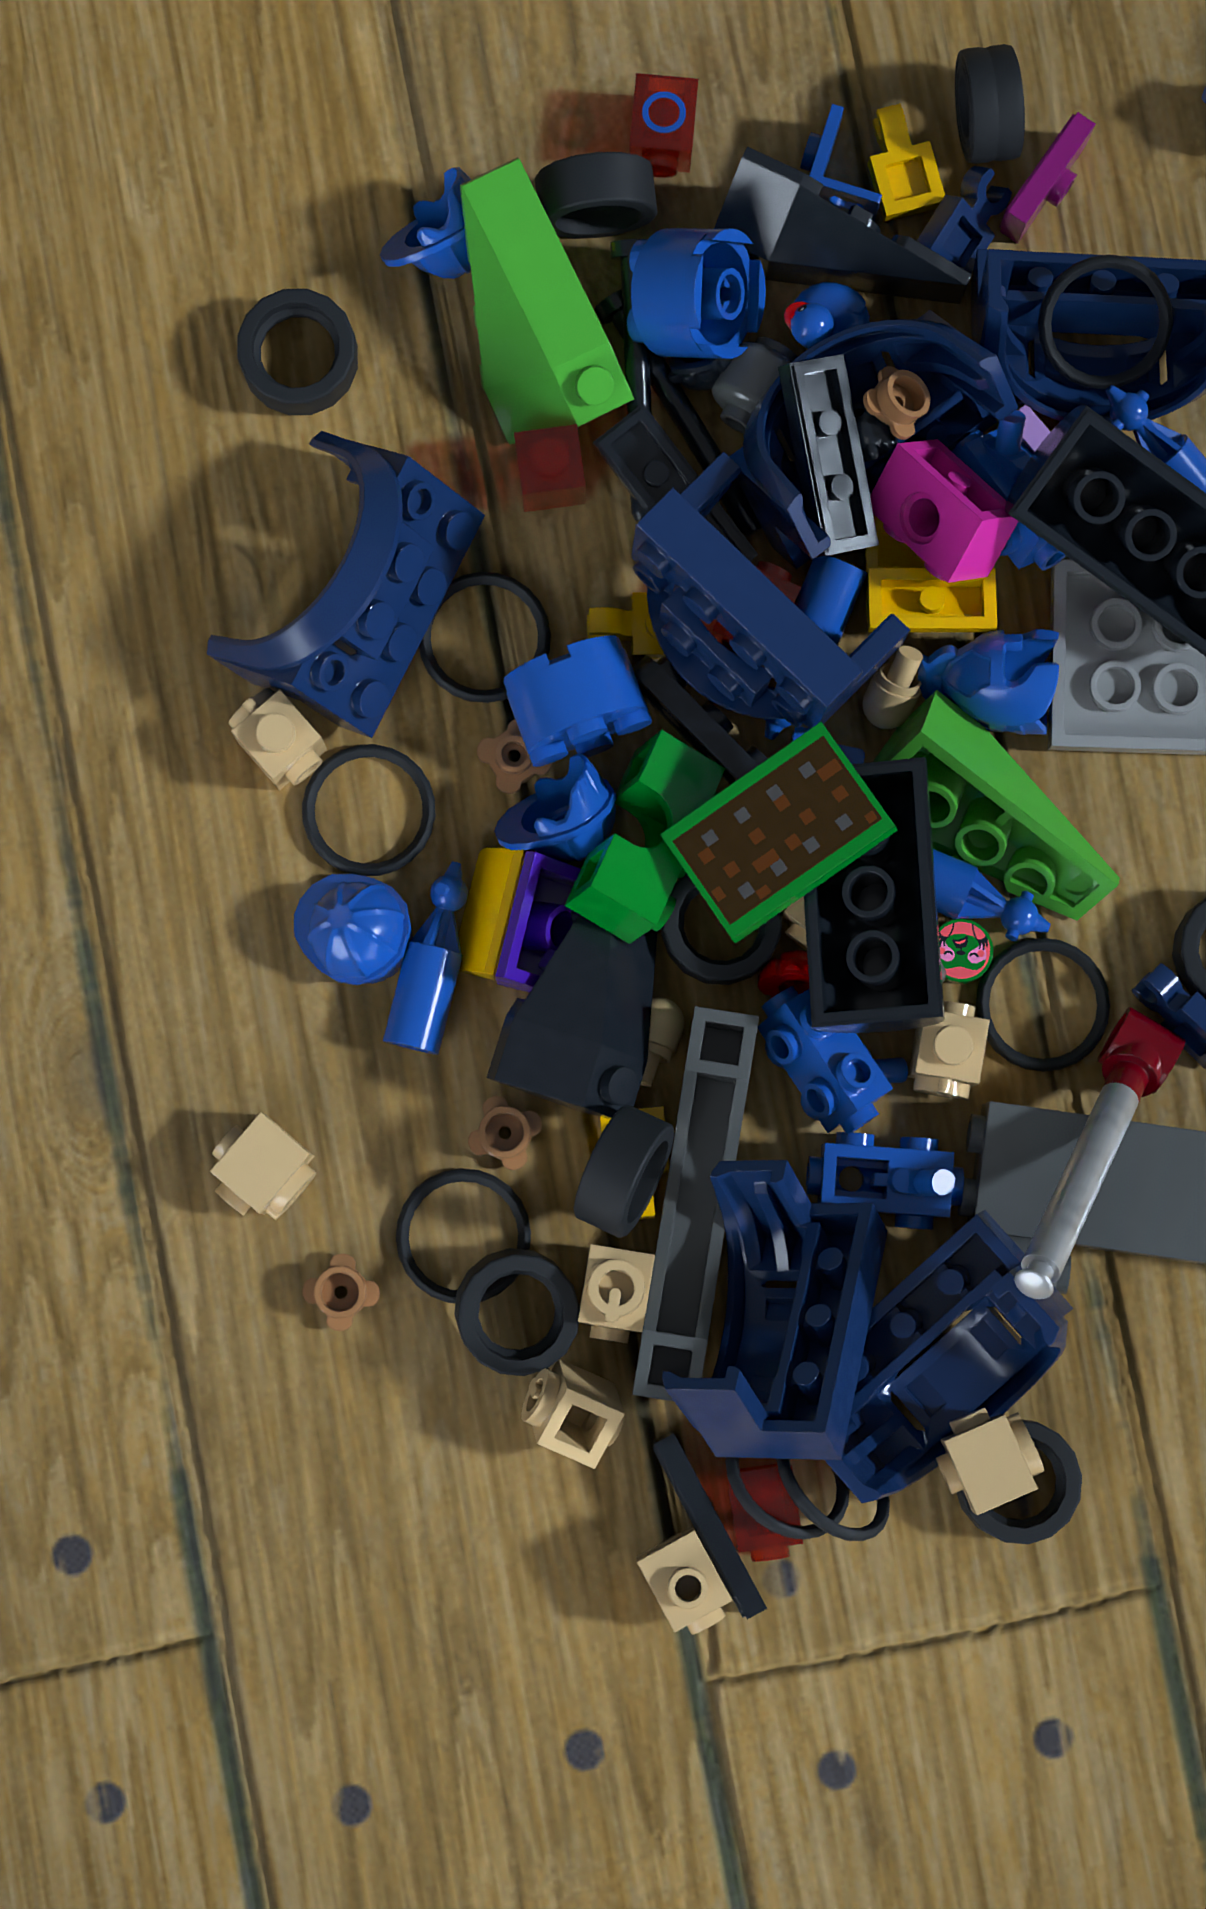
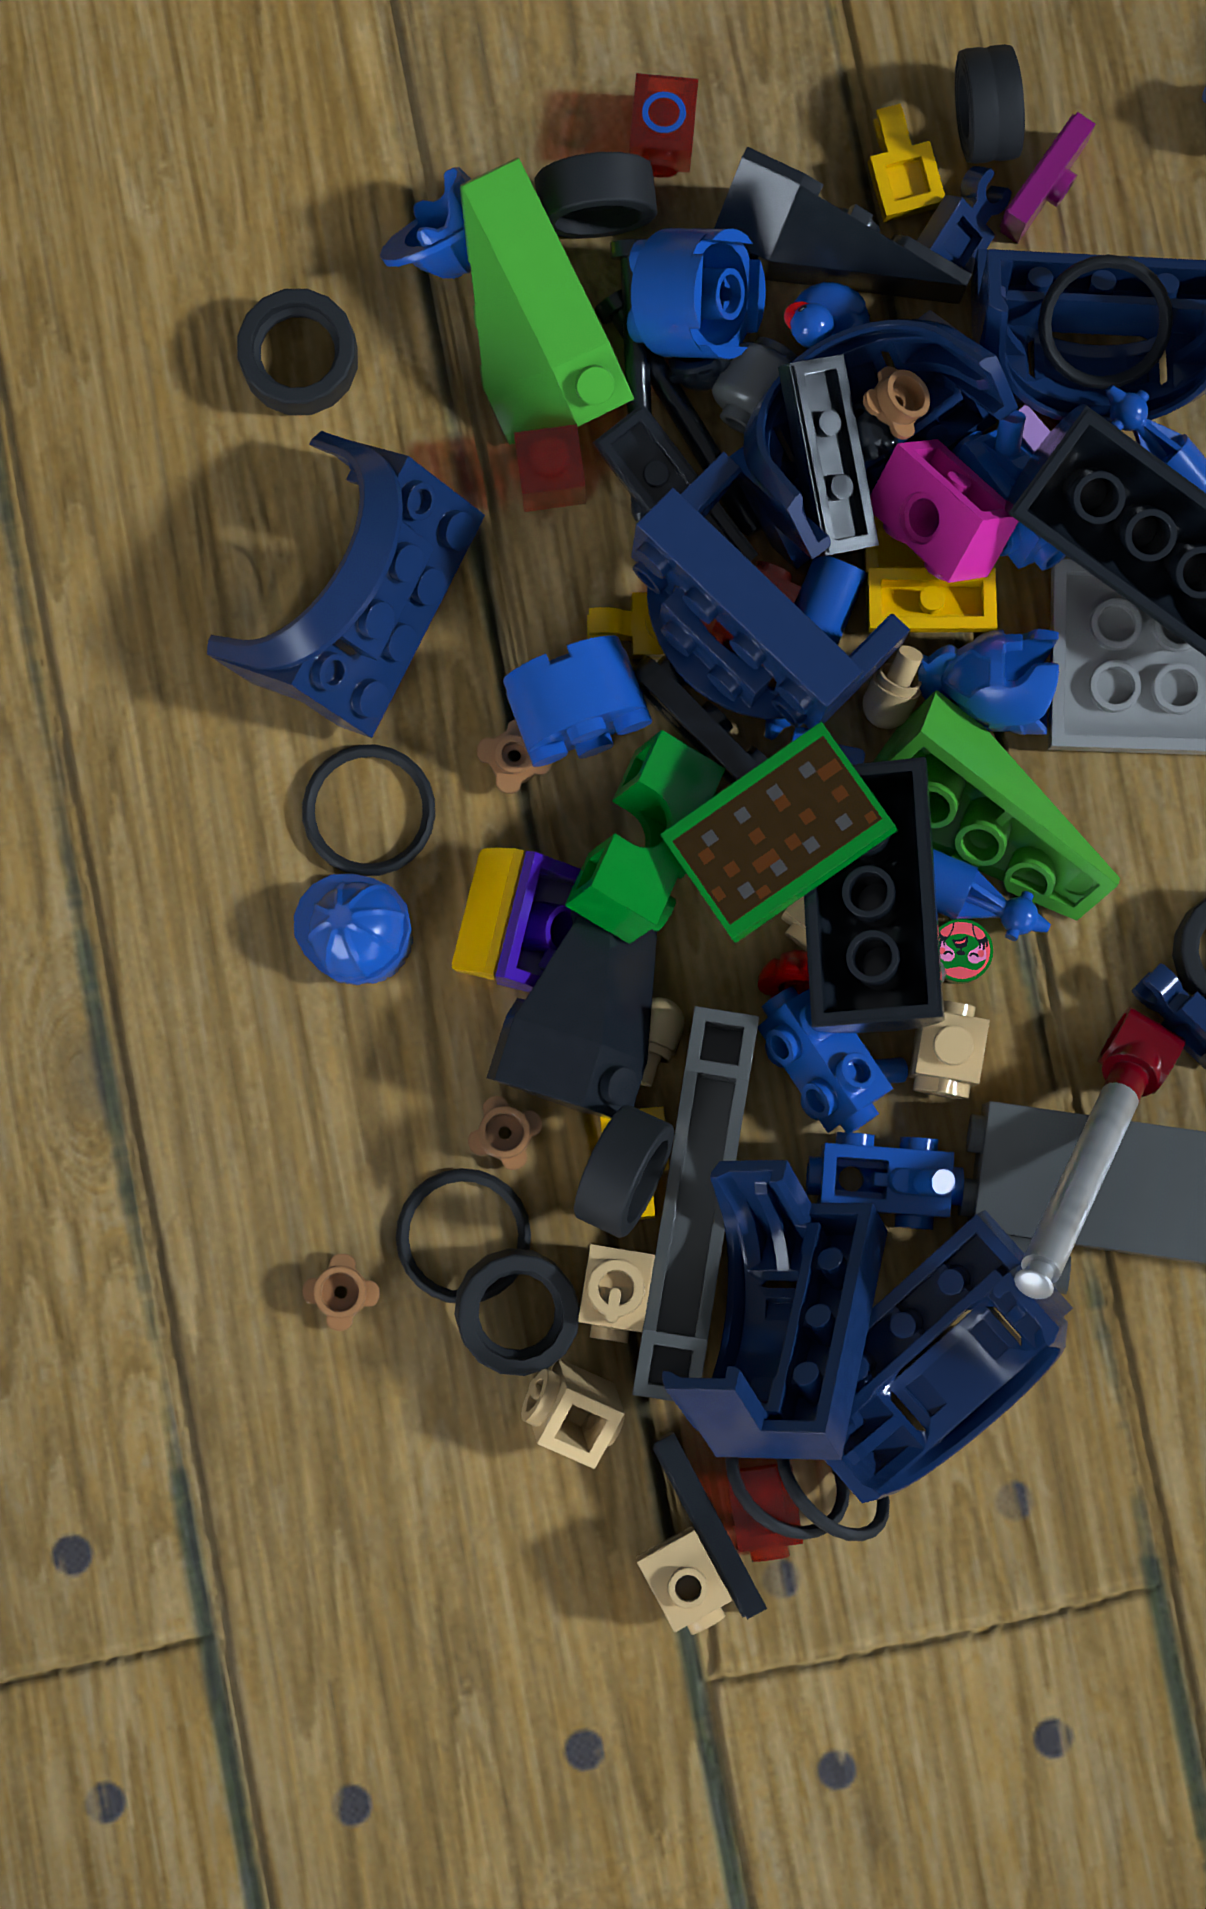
tan brick [210,1112,316,1220] -> none
tan brick [229,688,327,791] -> none
blue wheel [383,861,468,1055] -> none
black tyre [419,572,551,703] -> none
blue piece [494,754,617,863] -> none
black tyre [661,873,783,985] -> none
blue bracket [800,104,882,222] -> none
tan brick [936,1407,1044,1515] -> none
black tyre [957,1420,1082,1544] -> none
black tyre [976,938,1110,1072] -> none

